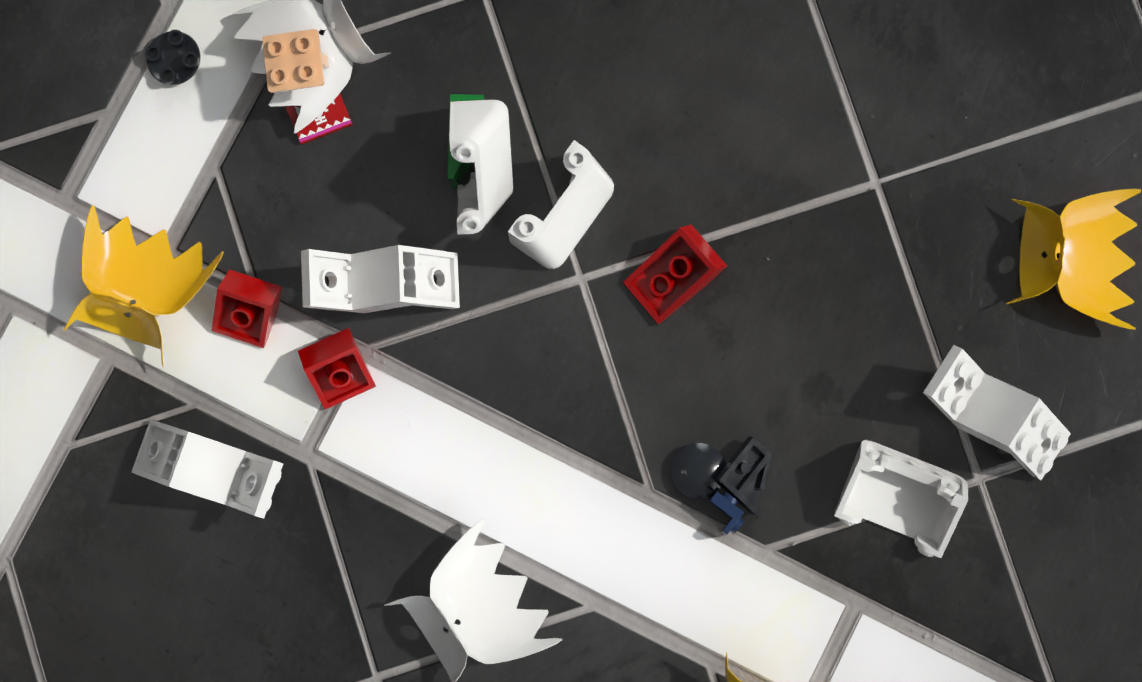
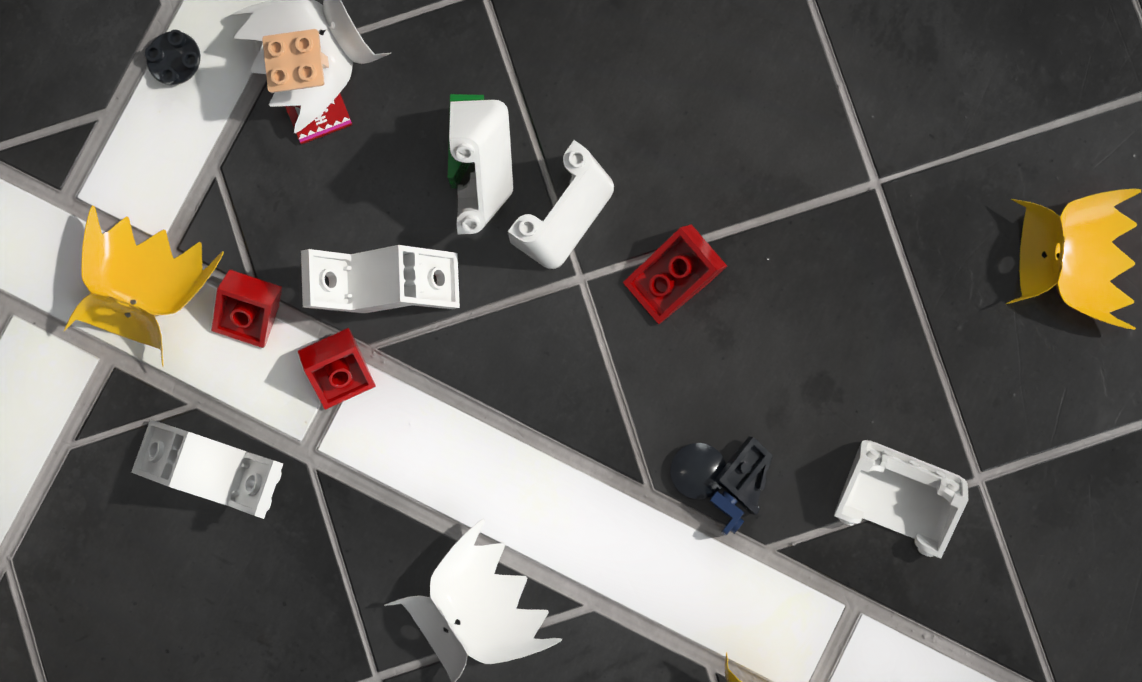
white bracket [923,345,1071,480] -> none

